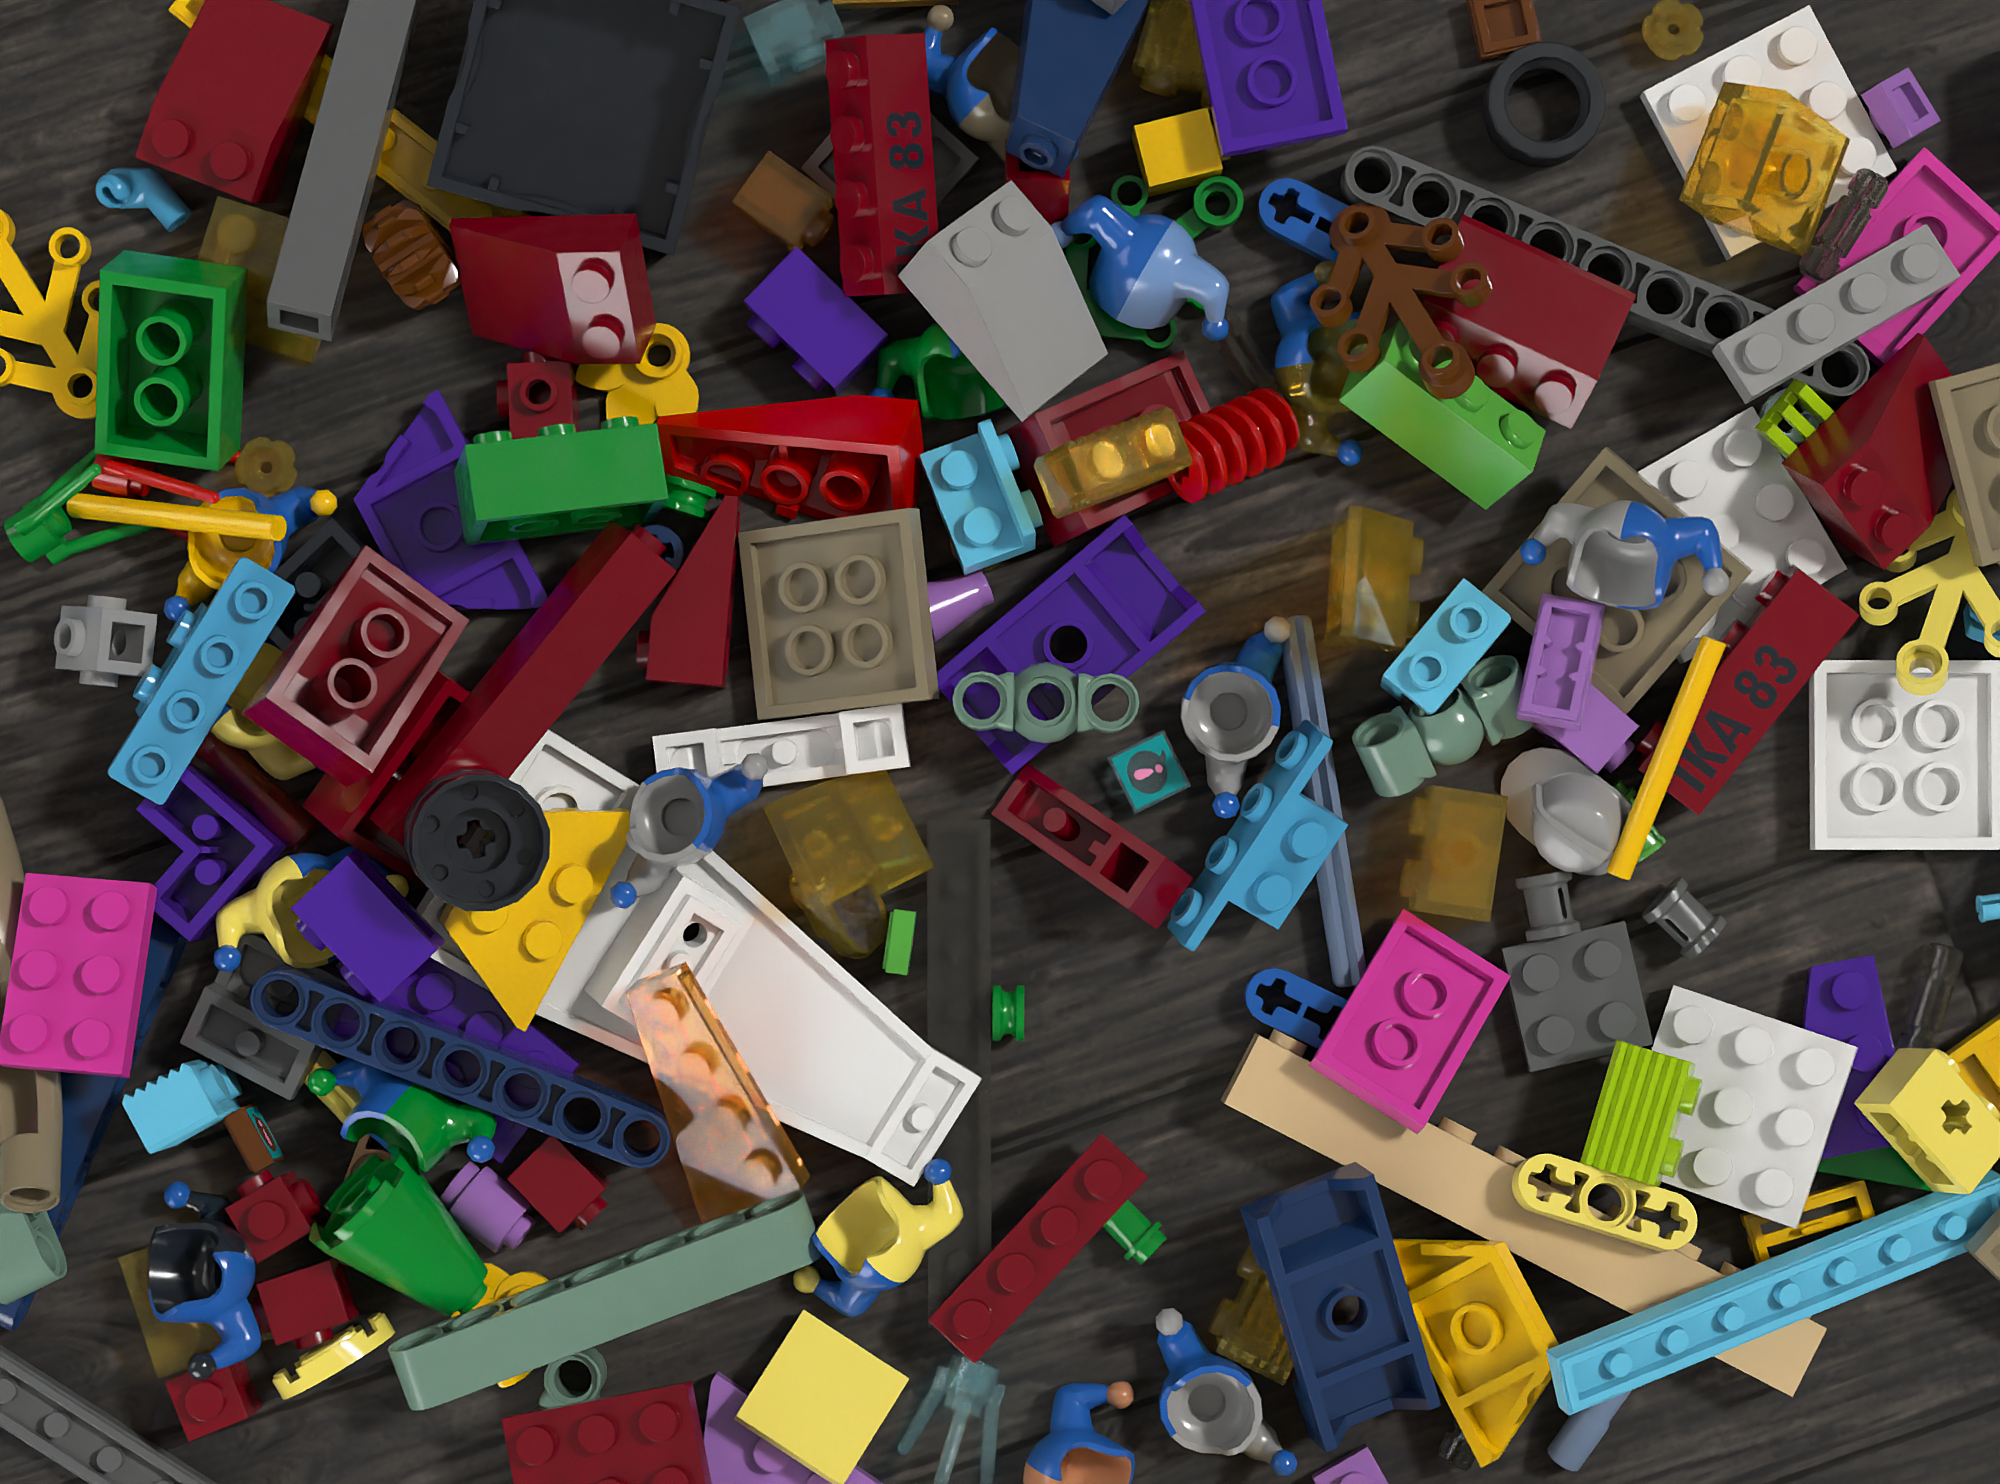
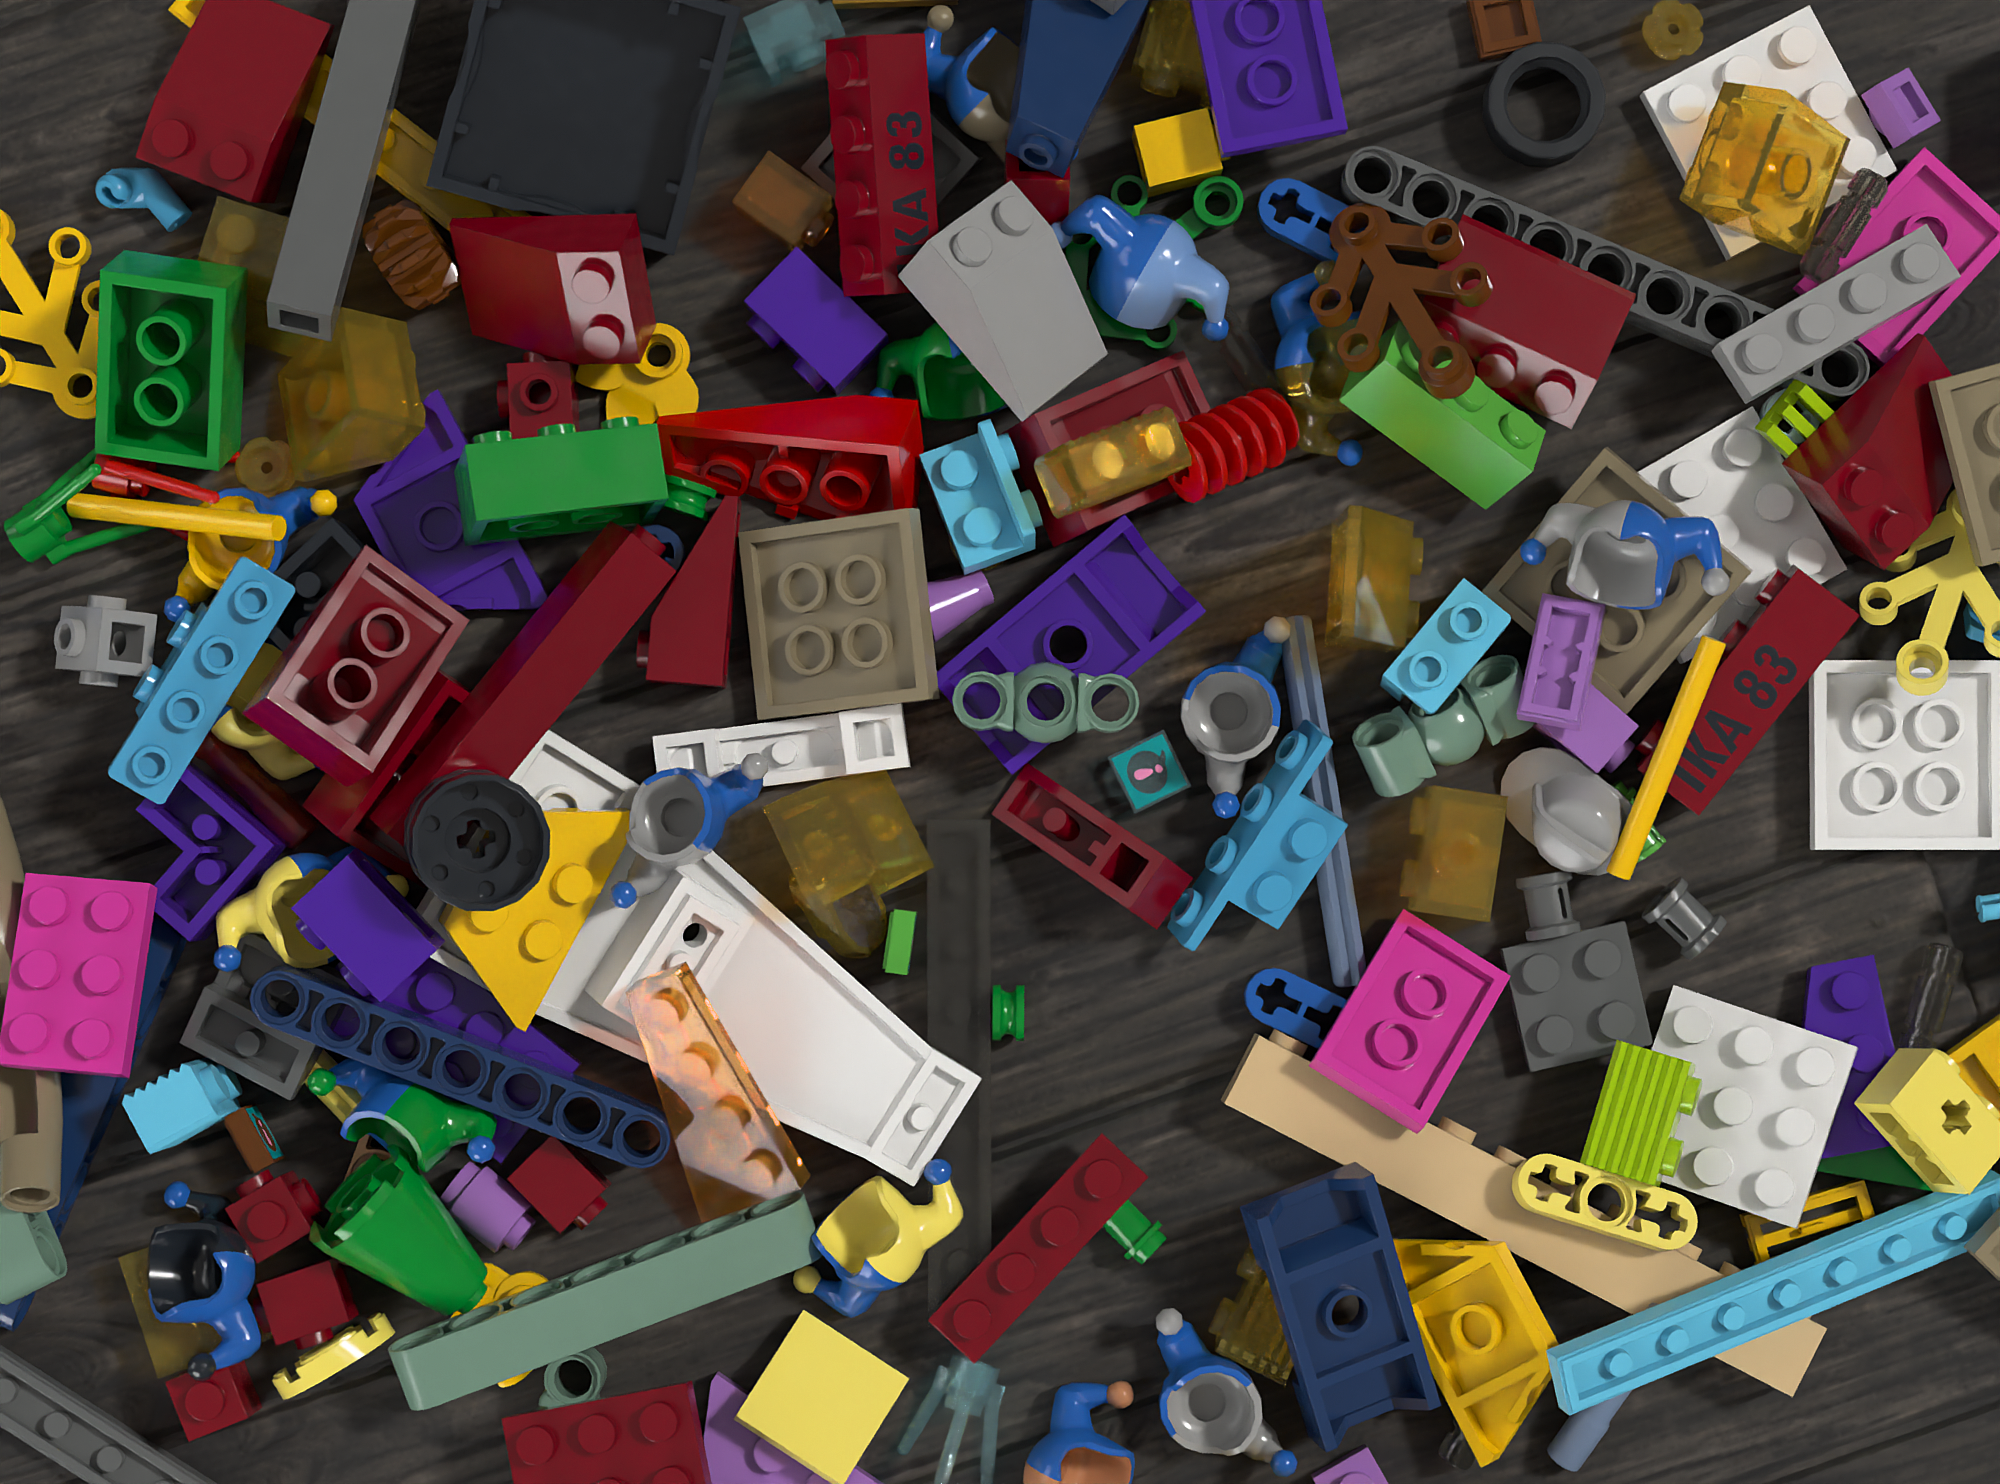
none -> clear yellow slope [277,307,426,482]

